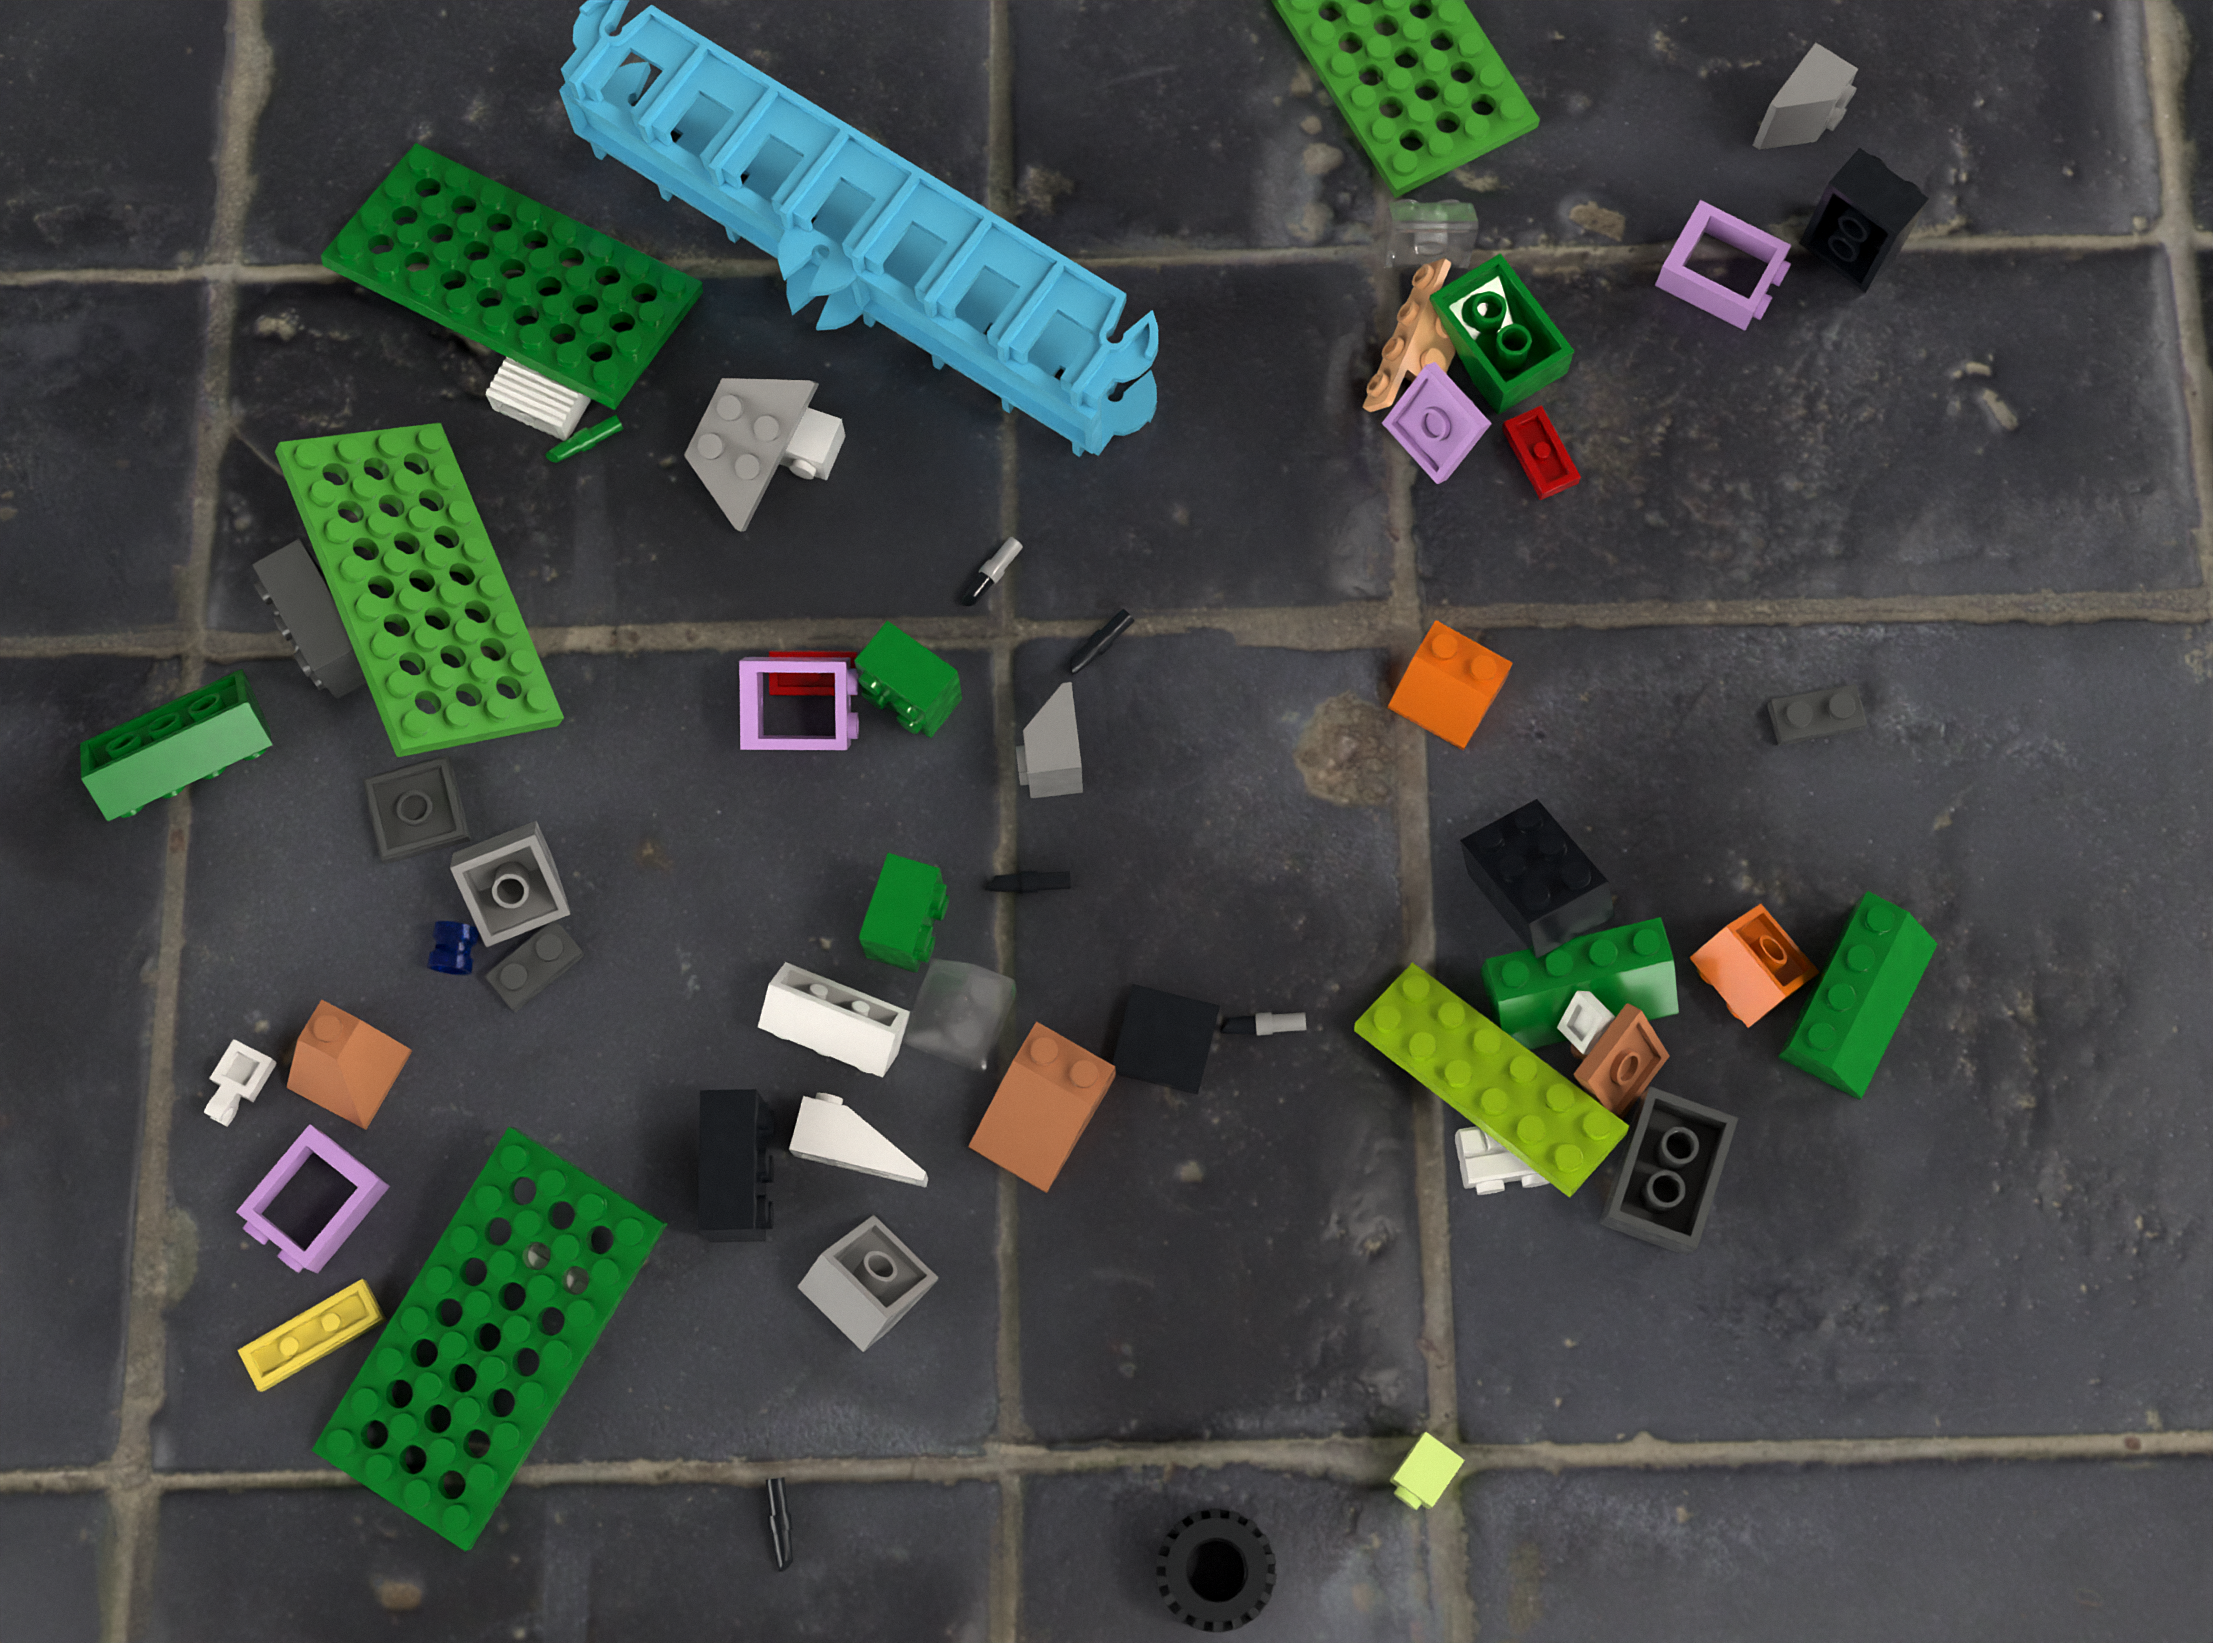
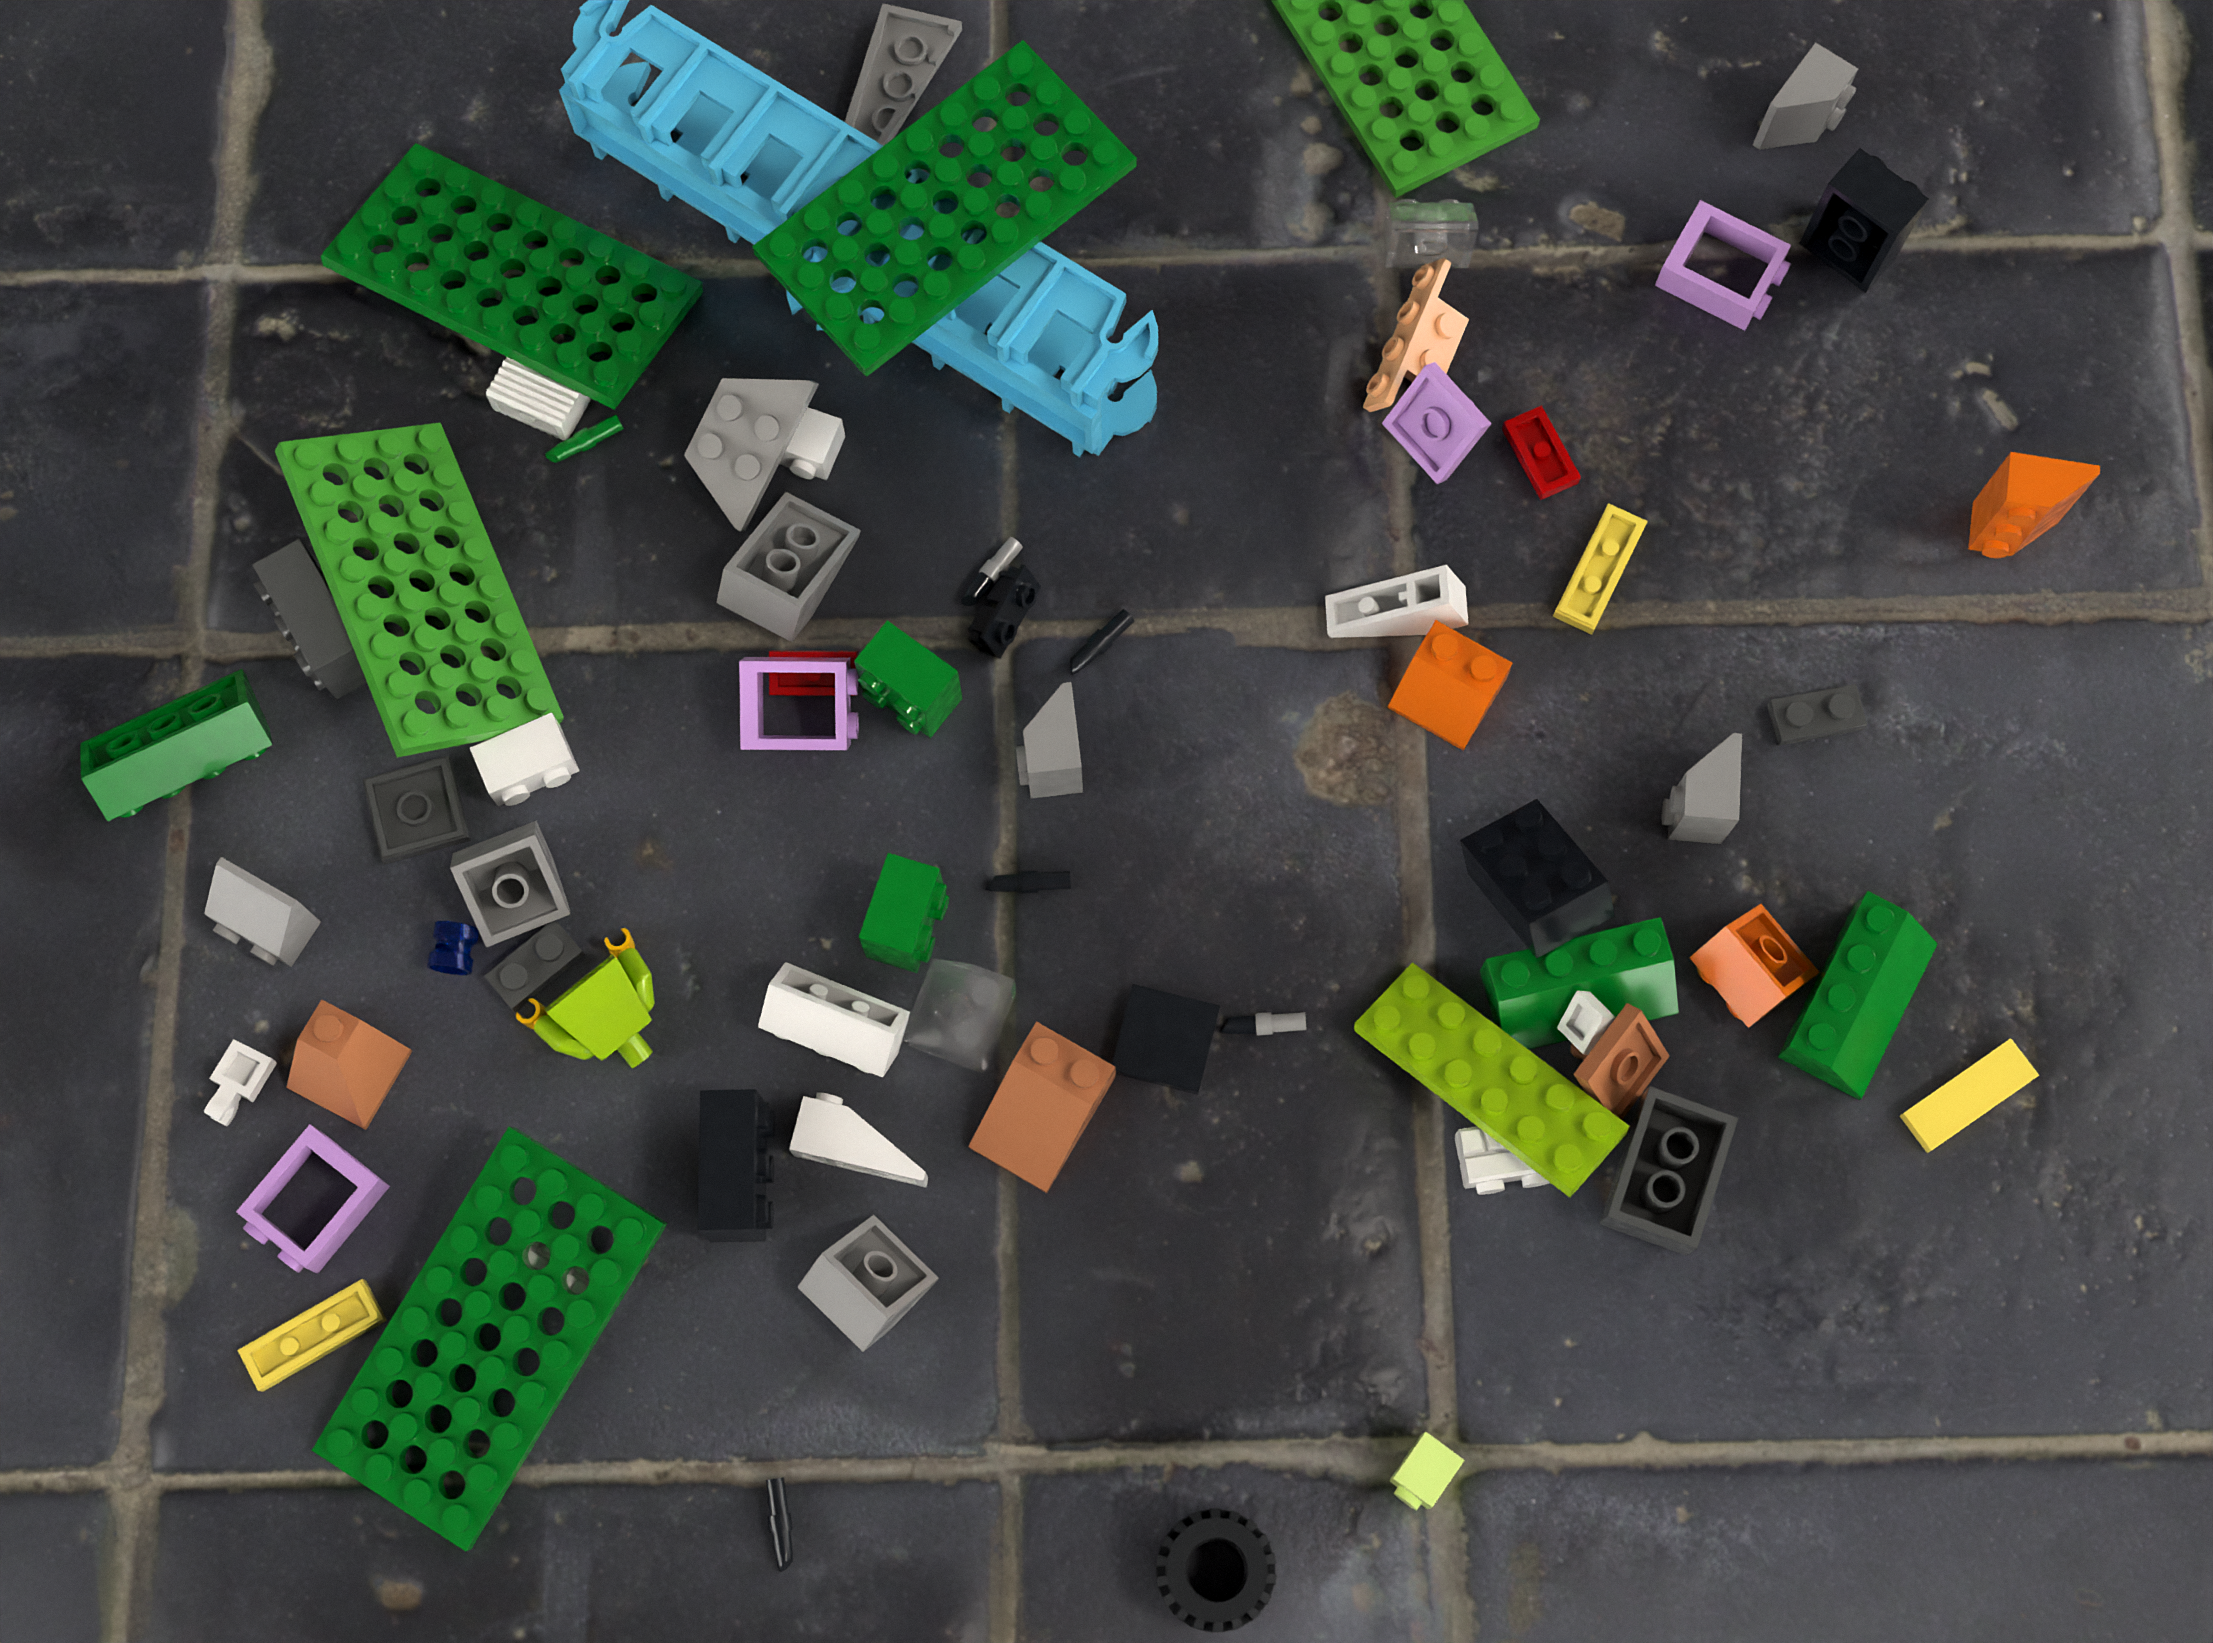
green slope [1429,253,1574,415] -> none
none -> light grey slope [204,857,321,967]
none -> white brick [470,713,579,806]
none -> lime torso [516,928,655,1068]
none -> light grey slope [716,492,861,642]
none -> green piece [752,40,1137,377]
none -> light grey wing [845,3,962,146]
none -> black hinge [967,564,1041,659]
none -> white slope [1325,565,1469,638]
none -> light yellow tile [1553,503,1648,635]
none -> light grey slope [1661,733,1742,844]
none -> light yellow tile [1900,1038,2039,1153]
none -> orange slope [1968,452,2100,558]

